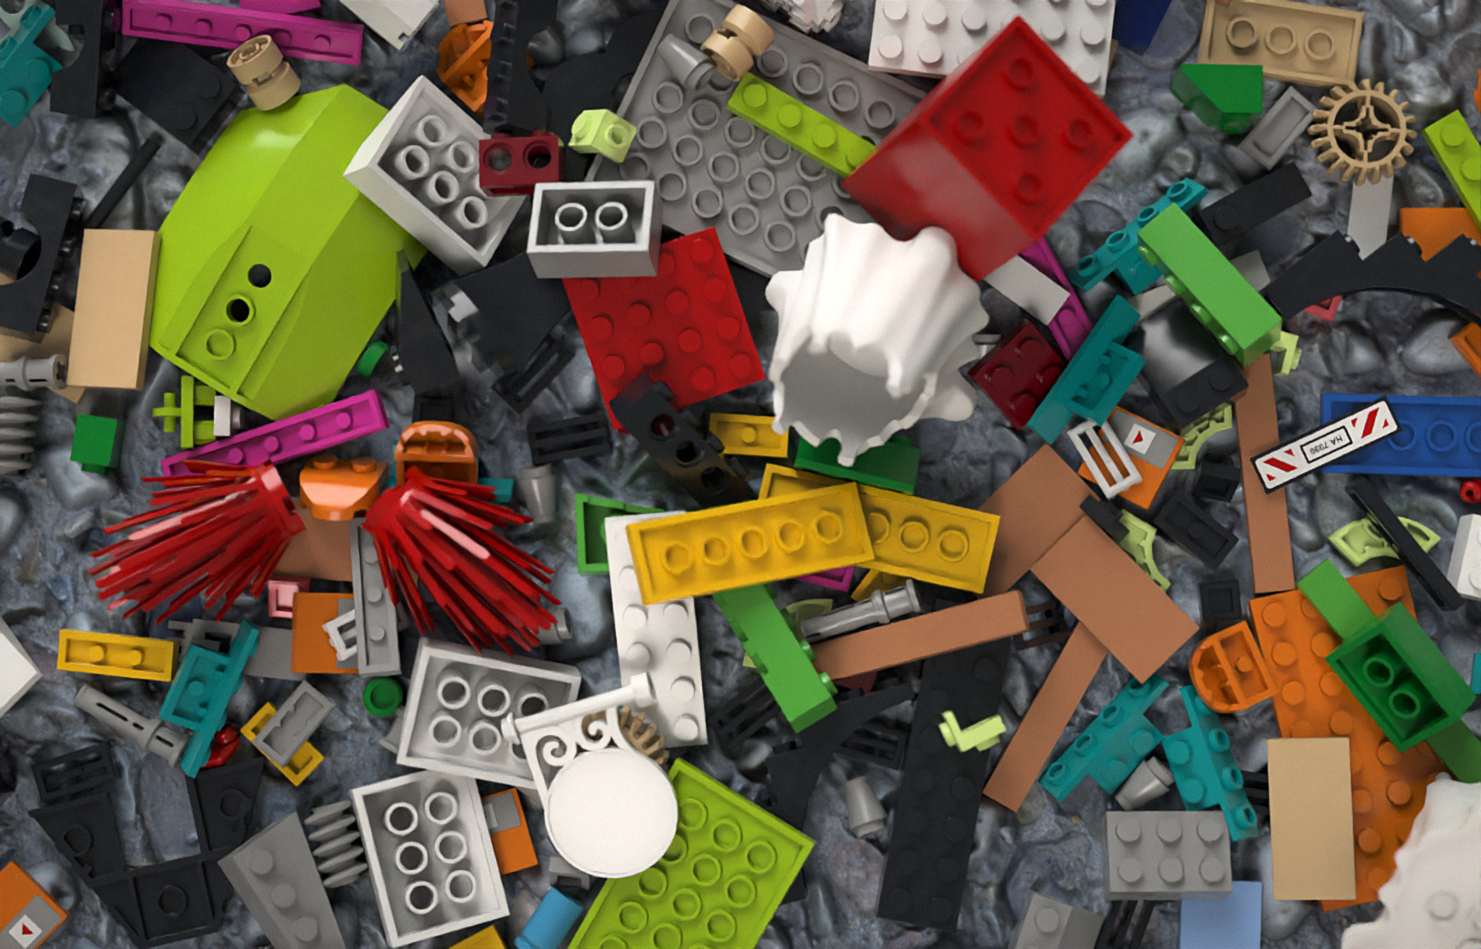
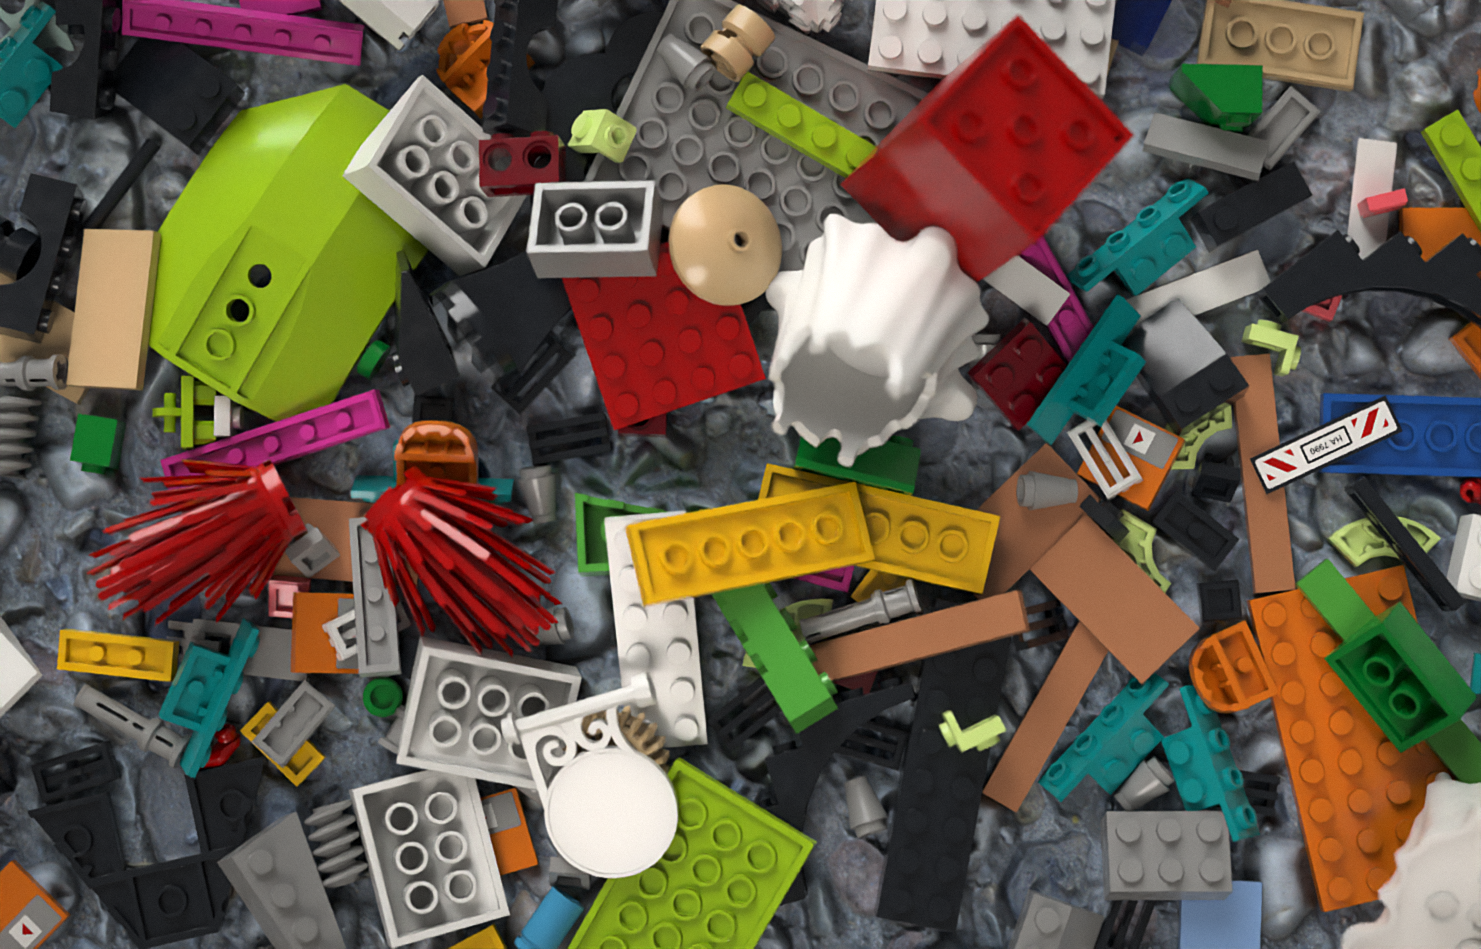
tan wheel [227,35,301,111] -> none
orange slope [299,454,389,521] -> none
black brick [608,371,753,510] -> none
yellow plate [709,413,789,458] -> none
bright green wedge [1137,202,1282,370] -> none
tan tile [1267,737,1356,900] -> none
tan gear [1308,79,1417,186] -> none
none -> light grey tile [285,523,340,579]
none -> tan dish [669,185,782,306]
none -> light grey cone [1016,471,1078,511]
none -> light grey tile [1143,112,1270,181]
none -> coral tile [1357,188,1408,218]

